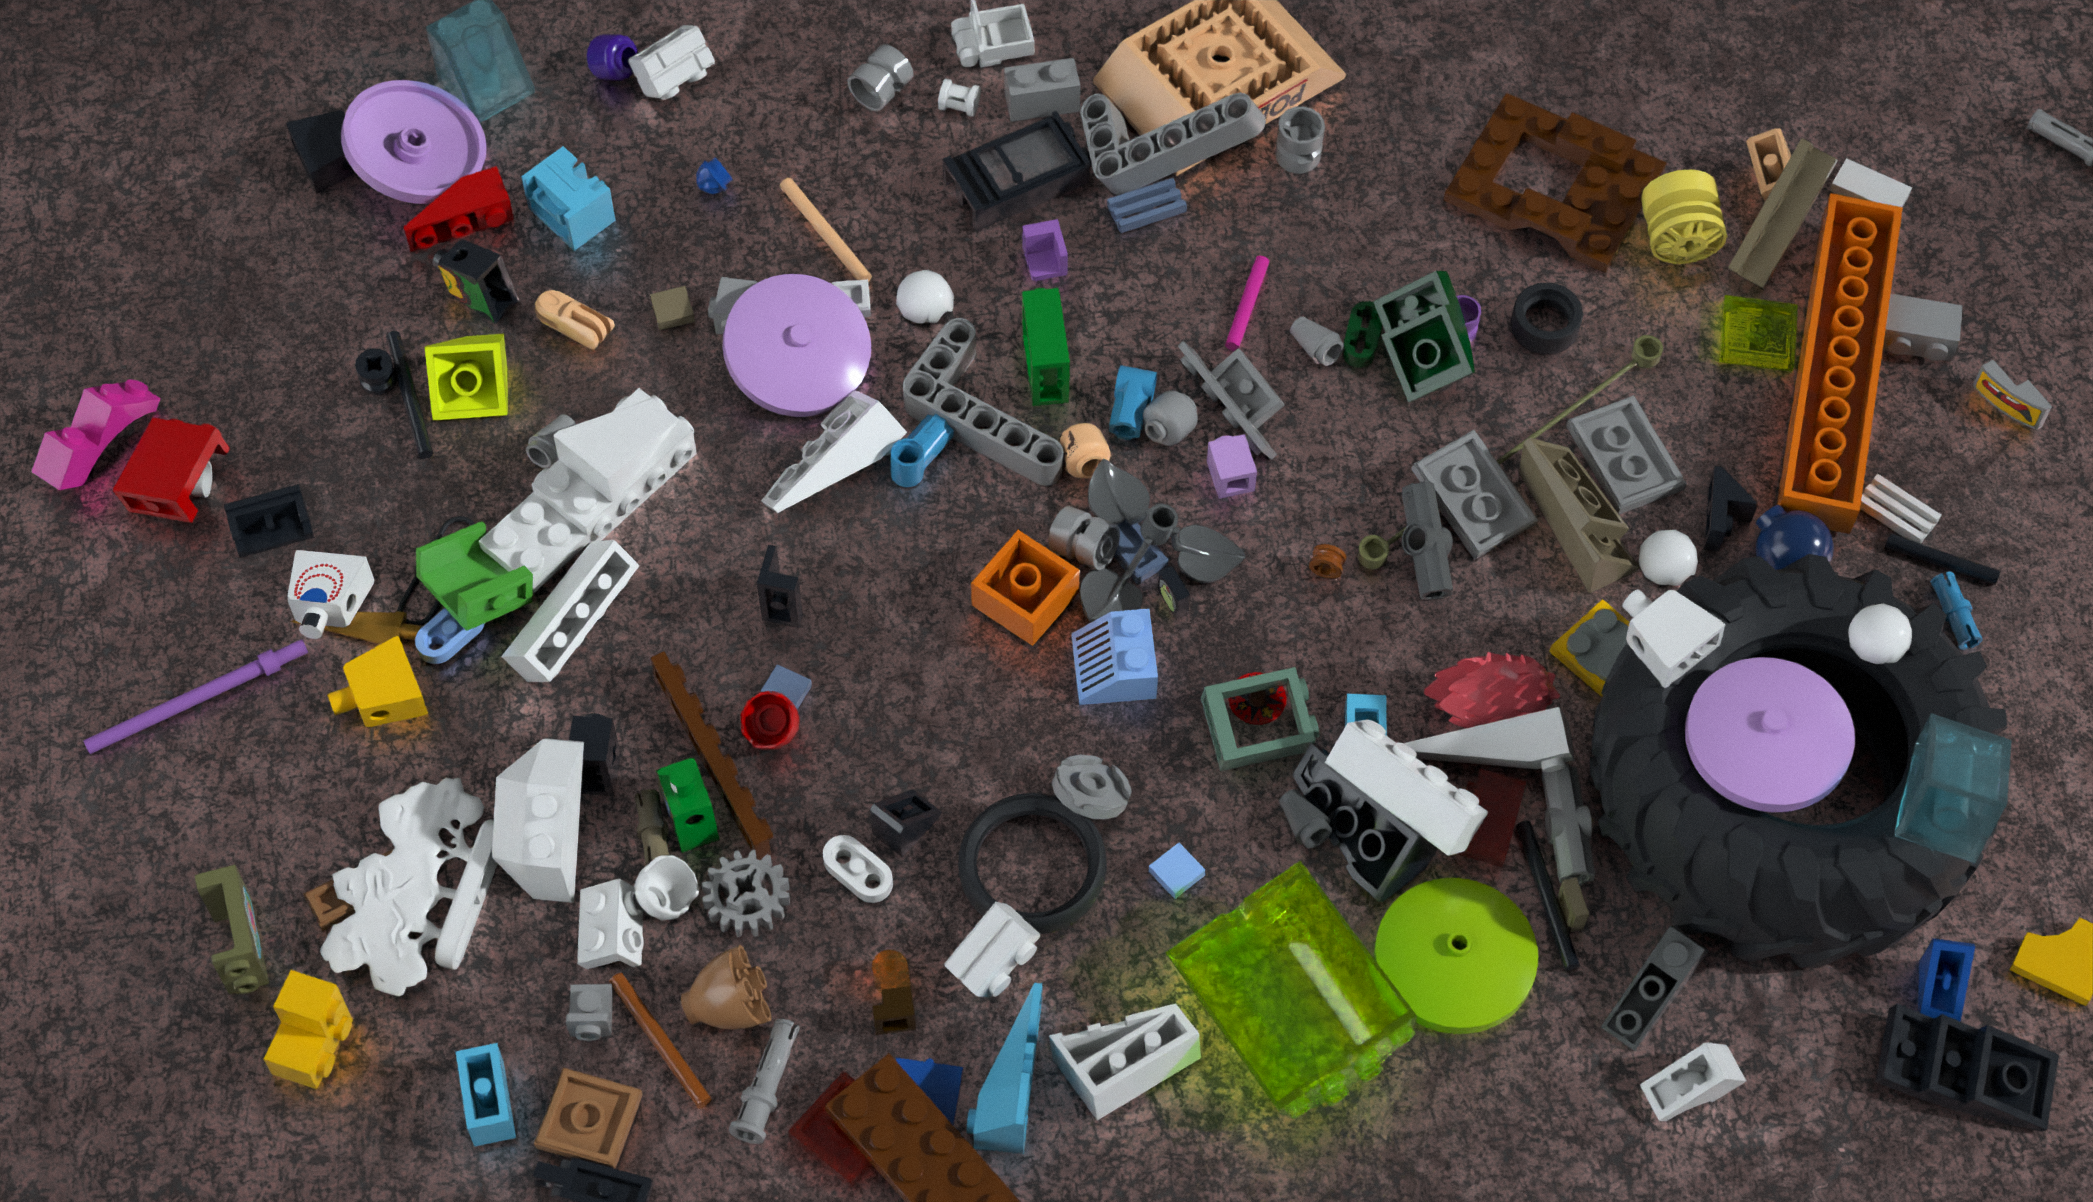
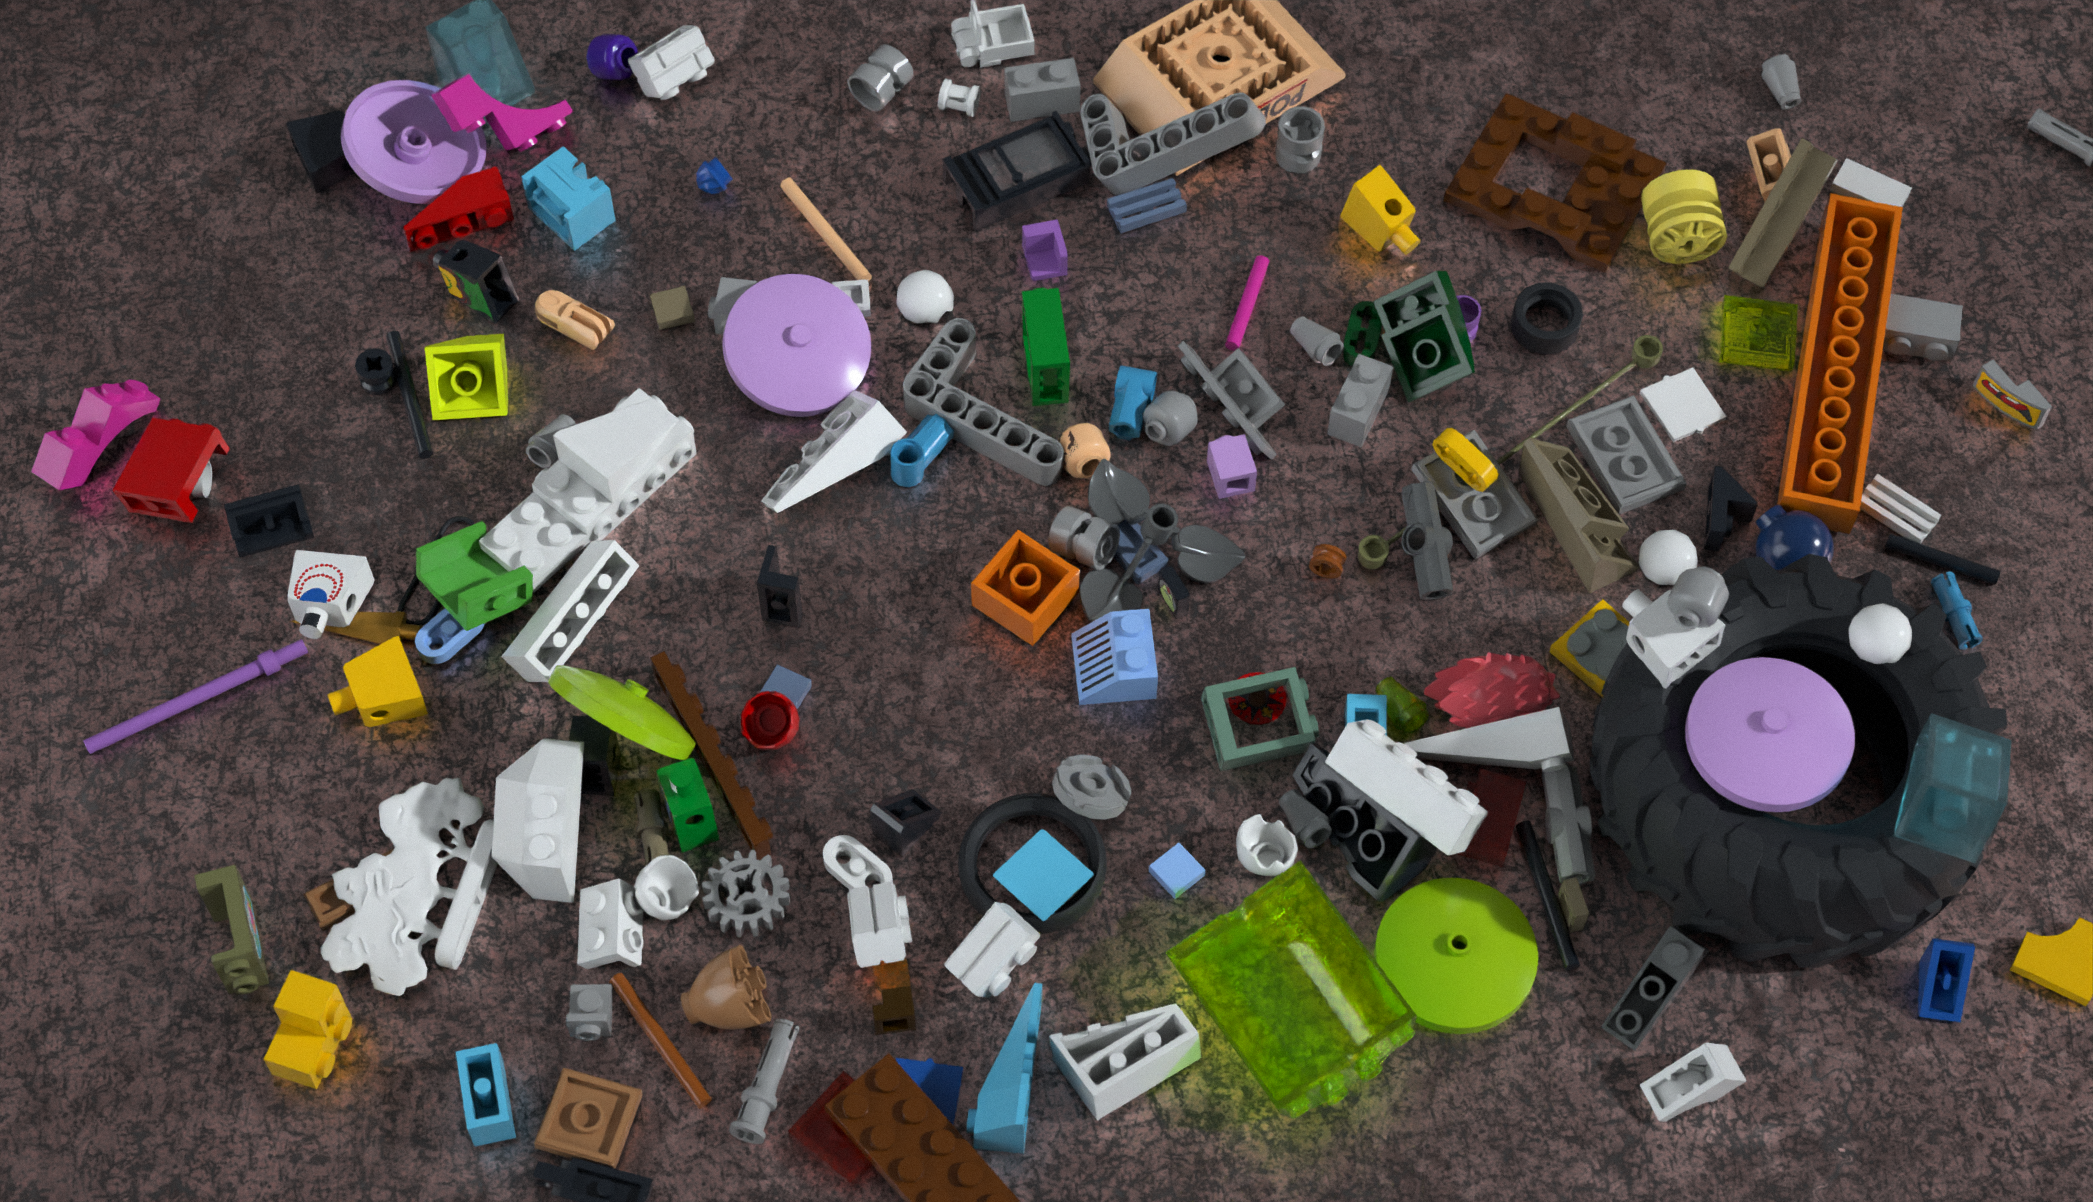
black slope [1875,1003,2059,1132] -> none
none -> dark pink arch [431,74,573,152]
none -> lime dish [548,665,696,760]
none -> white brick [847,882,912,968]
none -> medium azure sticker [993,829,1093,921]
none -> white hair [1236,814,1298,876]
none -> light grey brick [1327,354,1393,448]
none -> yellow torso [1340,165,1421,255]
none -> clear neon green cone [1375,677,1429,734]
none -> yellow beam [1432,428,1498,492]
none -> white piece [1640,367,1727,442]
none -> light grey head [1667,566,1729,629]
none -> light grey cone [1761,54,1802,110]

